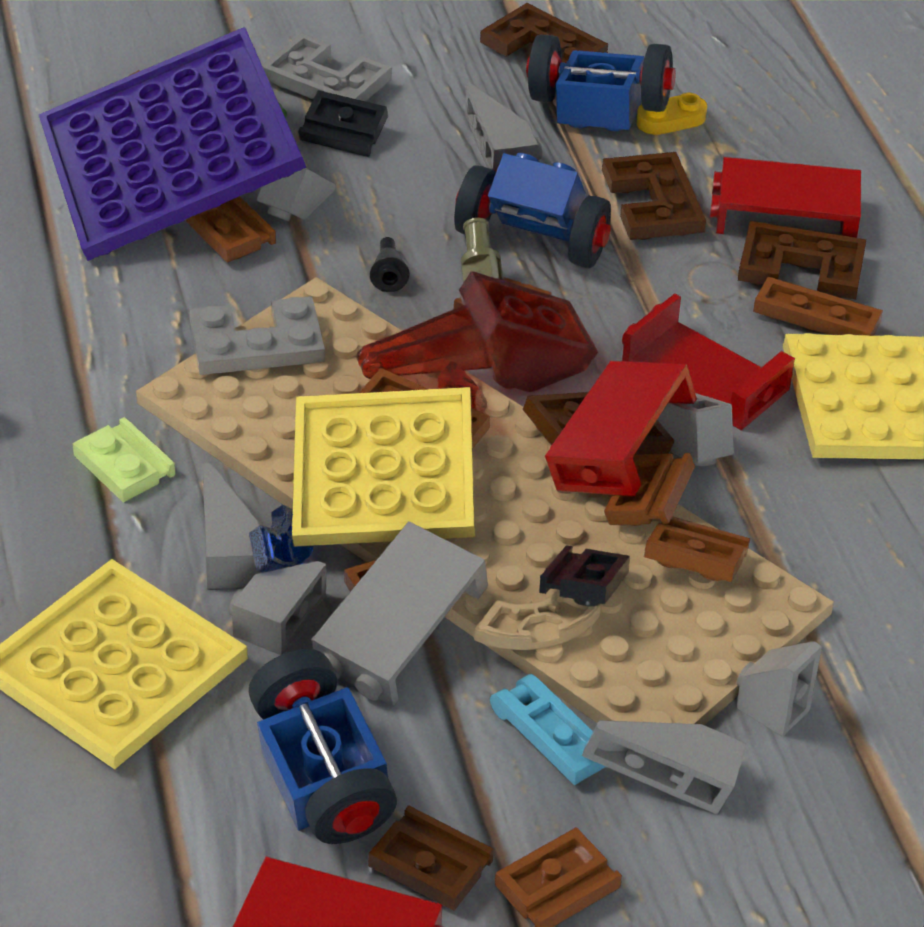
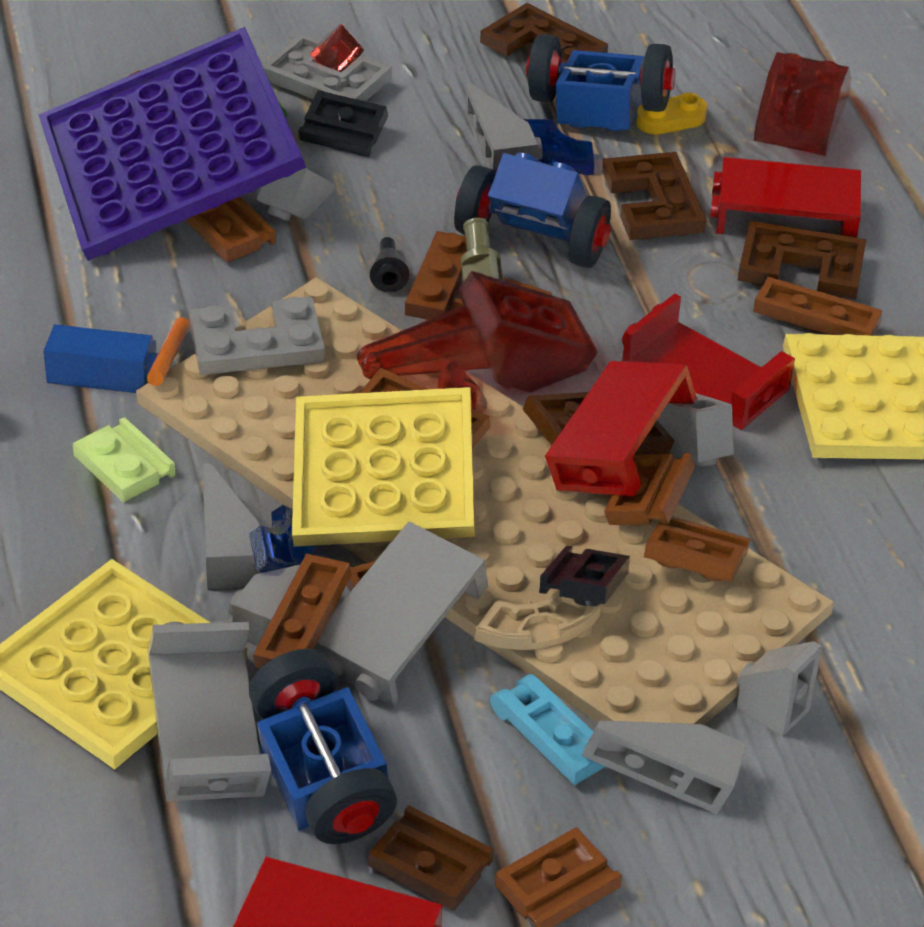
none -> blue brick [43,324,158,393]
none -> orange bar [147,317,190,386]
none -> light grey panel [148,620,271,801]
none -> dark orange plate [253,554,351,668]
none -> clear red slope [310,23,364,72]
none -> dark orange plate [405,231,467,323]
none -> clear blue tile [524,119,595,175]
none -> clear red slope [753,52,852,156]

